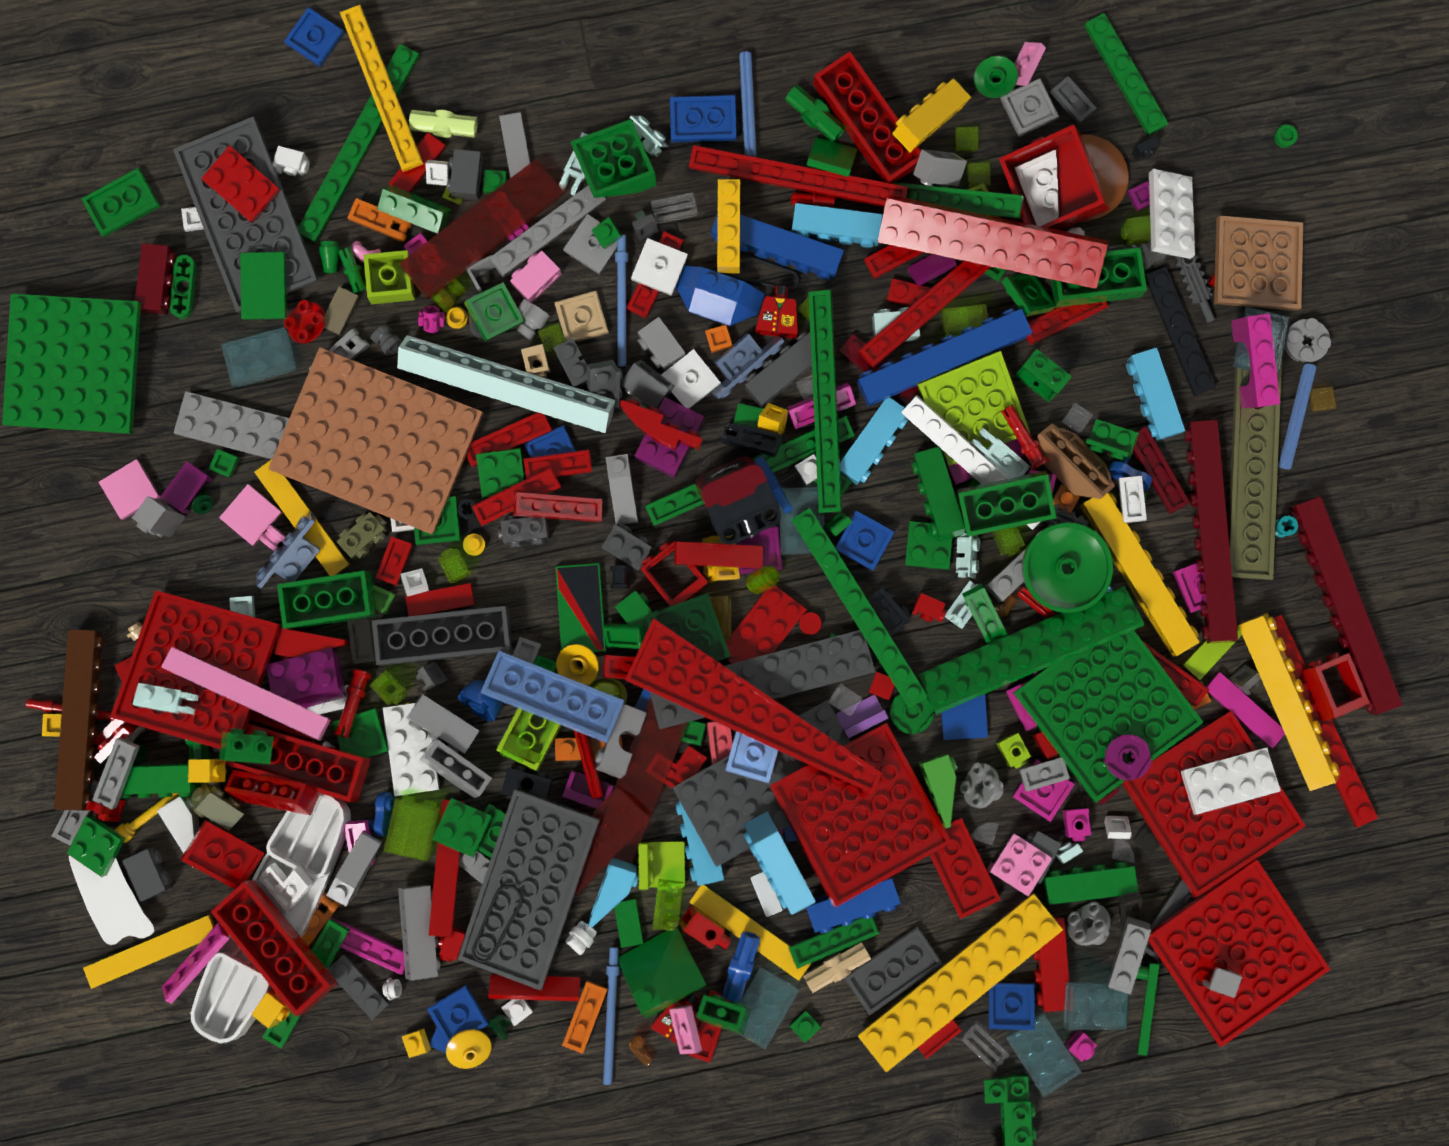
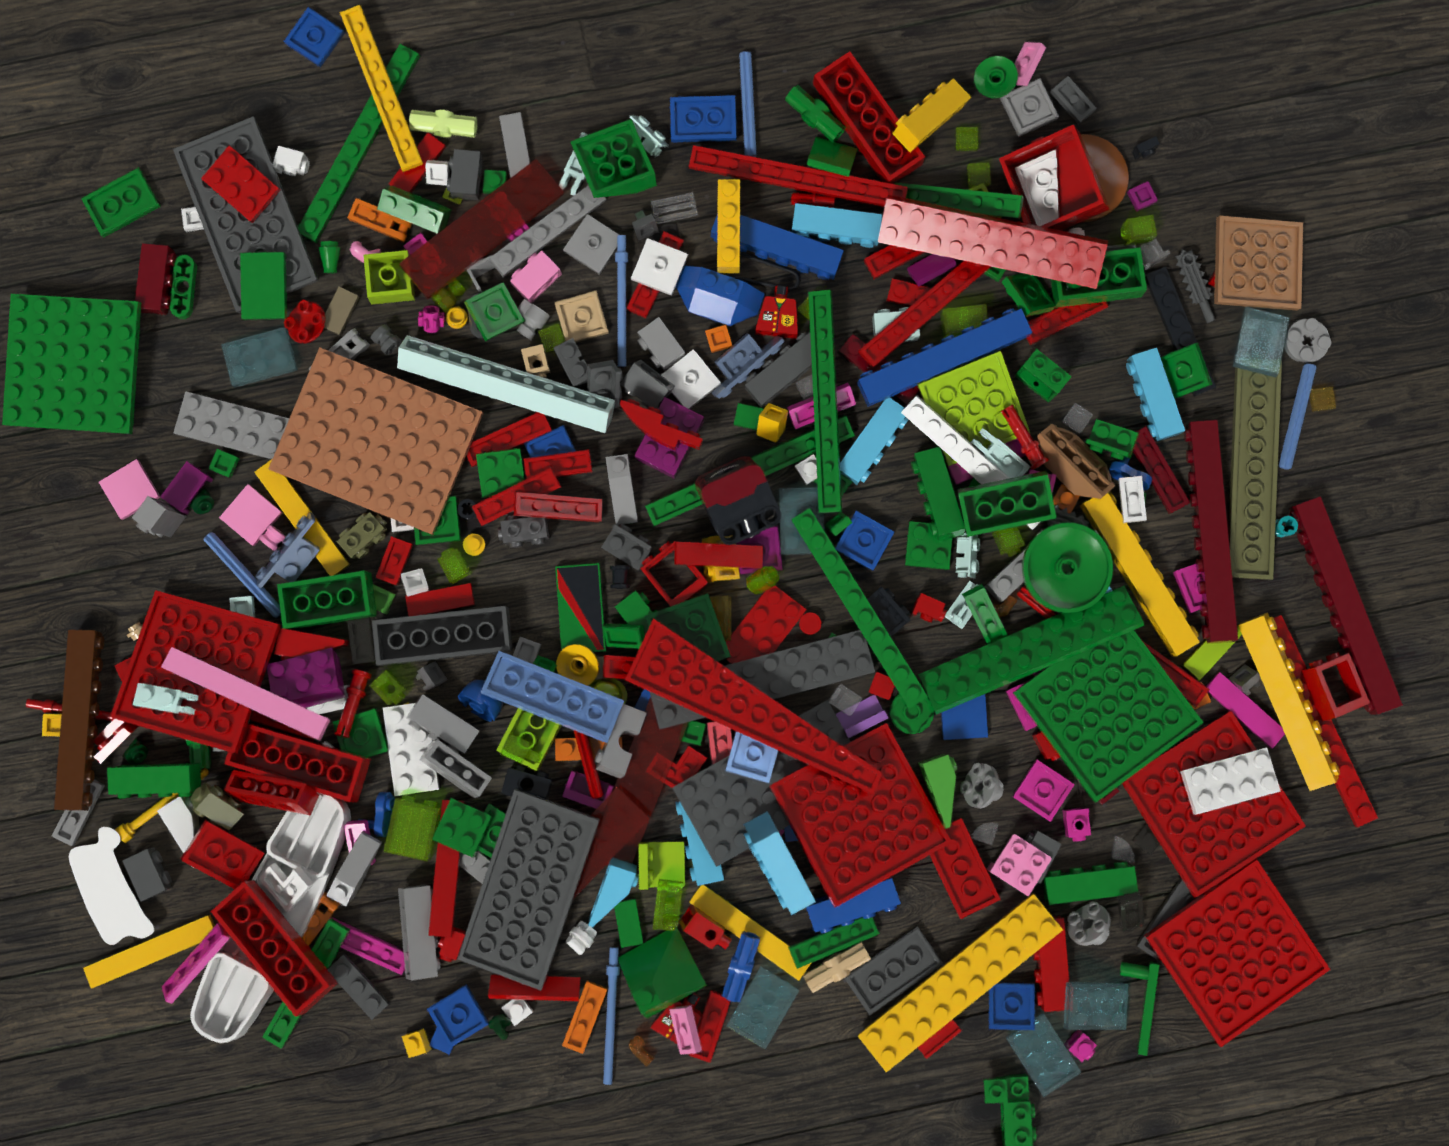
green plate [67,814,125,877] -> none
red plate [86,798,126,822] -> none
light grey plate [93,737,140,809] -> none
yellow brick [188,759,226,783] -> none
green brick [219,728,273,764] -> none
yellow brick [251,990,290,1028] -> none
green pin [338,247,366,293] -> none
white plate [382,978,402,1000] -> none
yellow dish [446,1029,491,1069] -> none
black piece [472,884,523,963] -> none
green plate [592,217,623,249] -> none
green brick [697,994,751,1035] -> none
black hinge [719,423,783,457] -> none
white sticker [750,872,782,917] -> none
blue tile [755,456,792,514] -> none
green plate [789,1009,821,1043] -> none
light grey brick [913,149,967,188] -> none
clear tile [961,1022,1010,1072] -> none
lime brick [996,733,1031,769] -> none
light grey plate [1019,757,1070,792] -> none
light aqua plate [1056,842,1083,863] -> none
green plate [1084,13,1169,136] -> none
magenta plate [1104,735,1151,780] -> none
white plate [1104,816,1132,839] -> none
light grey brick [1108,917,1151,995] -> none
white plate [1149,169,1195,259] -> none
light grey panel [1202,967,1242,998] -> none
dark pink arch [1231,314,1280,408] -> none
green tile [1274,124,1298,148] -> none
none -> medium blue axle [204,532,281,618]
none -> green plate [1160,343,1212,399]

